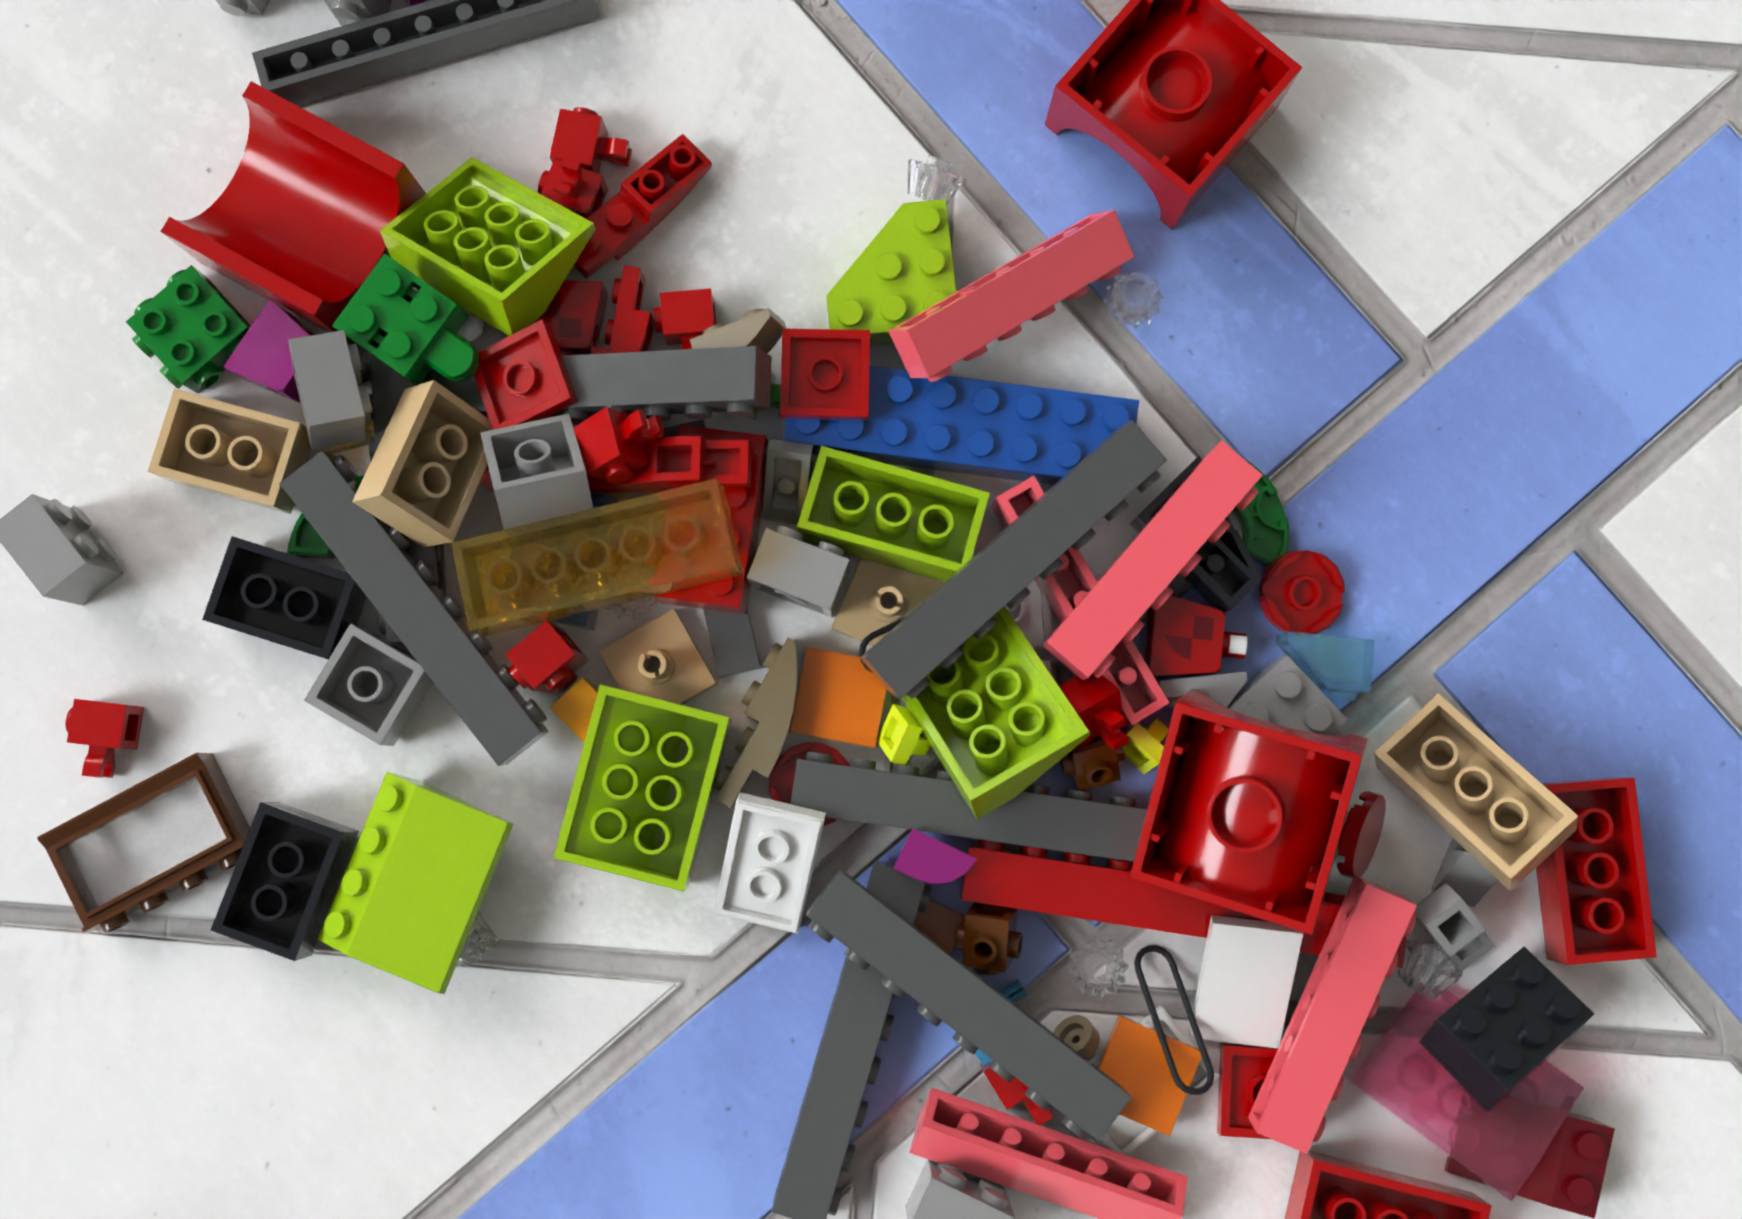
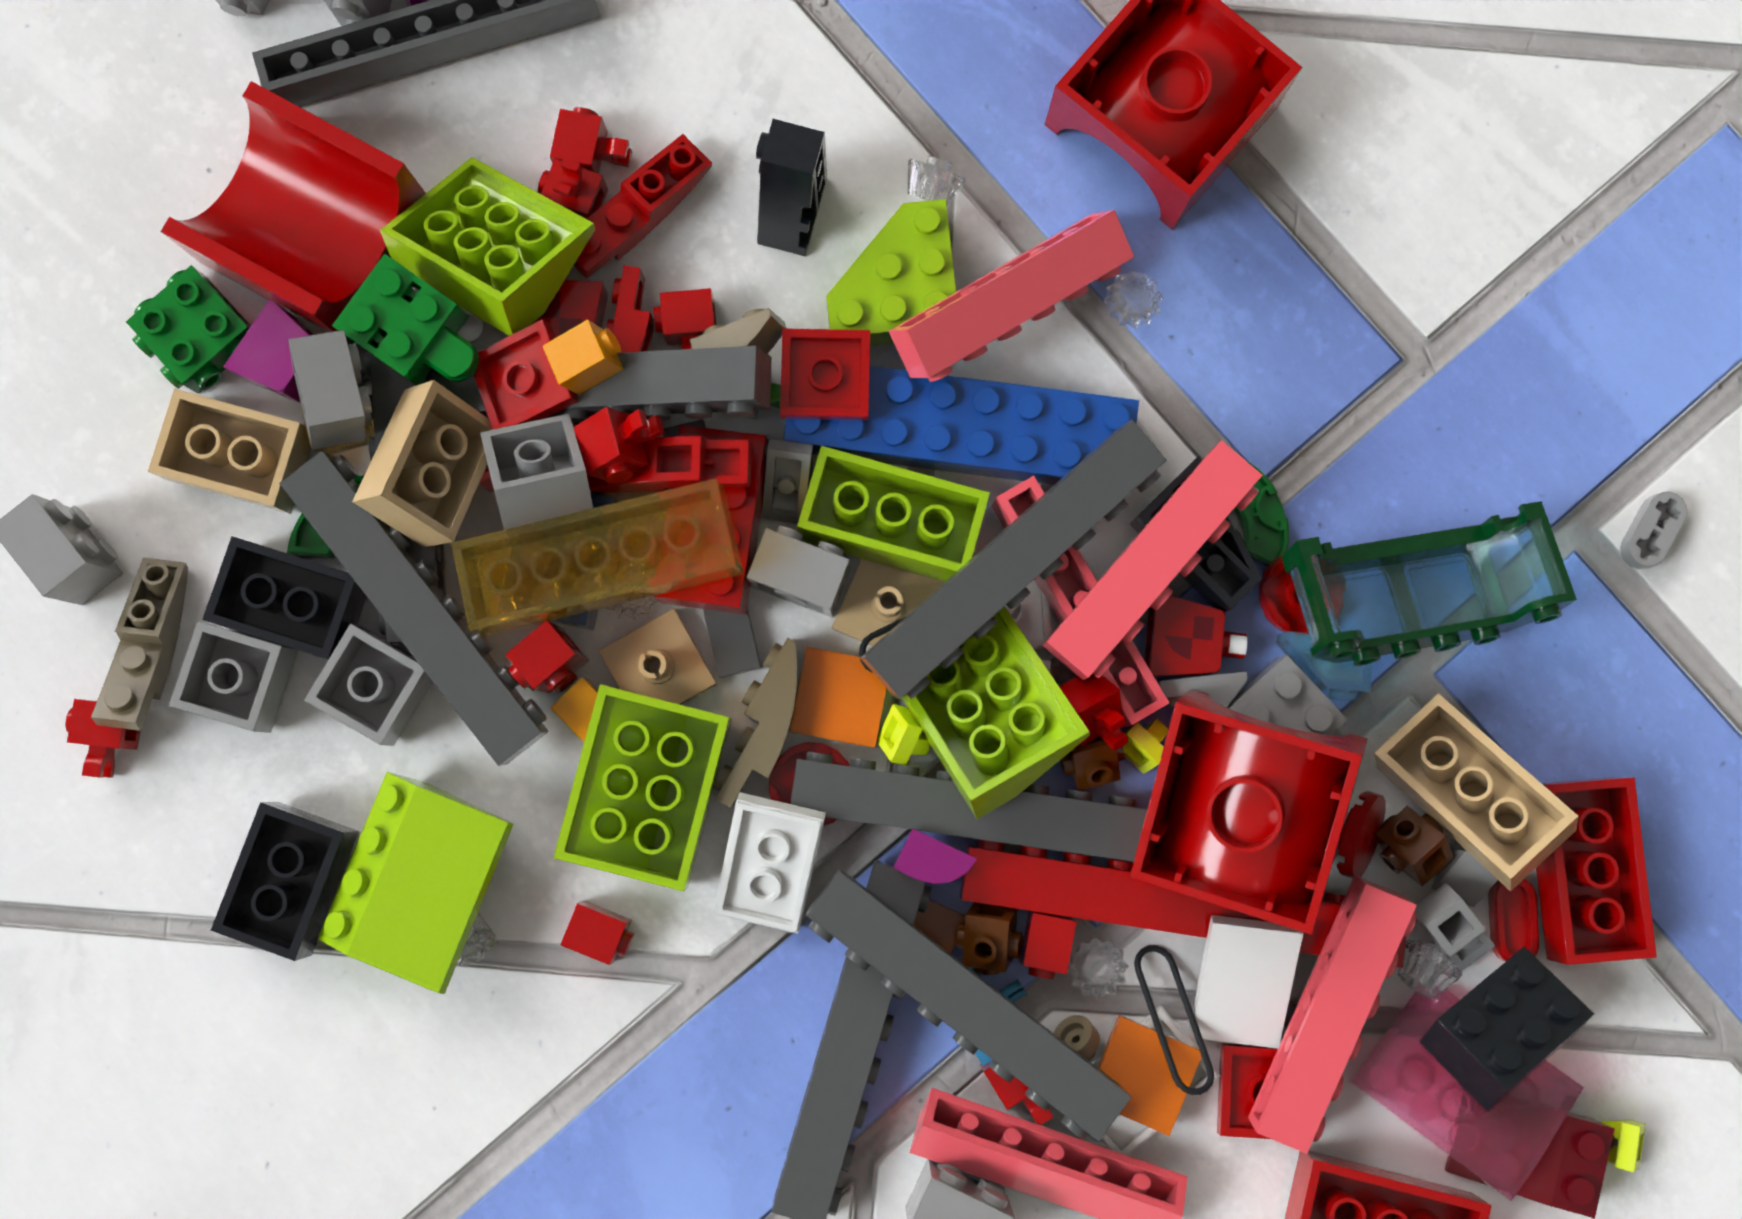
window [37,753,250,934] -> none
none -> dark tan slope [91,558,188,731]
none -> light grey brick [169,621,298,733]
none -> light orange brick [542,319,624,395]
none -> red brick [560,900,635,965]
none -> black wedge [756,119,827,257]
none -> red brick [1019,911,1077,980]
none -> windscreen [1282,501,1577,666]
none -> reddish brown brick [1375,805,1454,887]
none -> red tile [1488,879,1539,962]
none -> neon yellow tile [1601,1119,1646,1172]
none -> light grey beam [1620,492,1688,569]

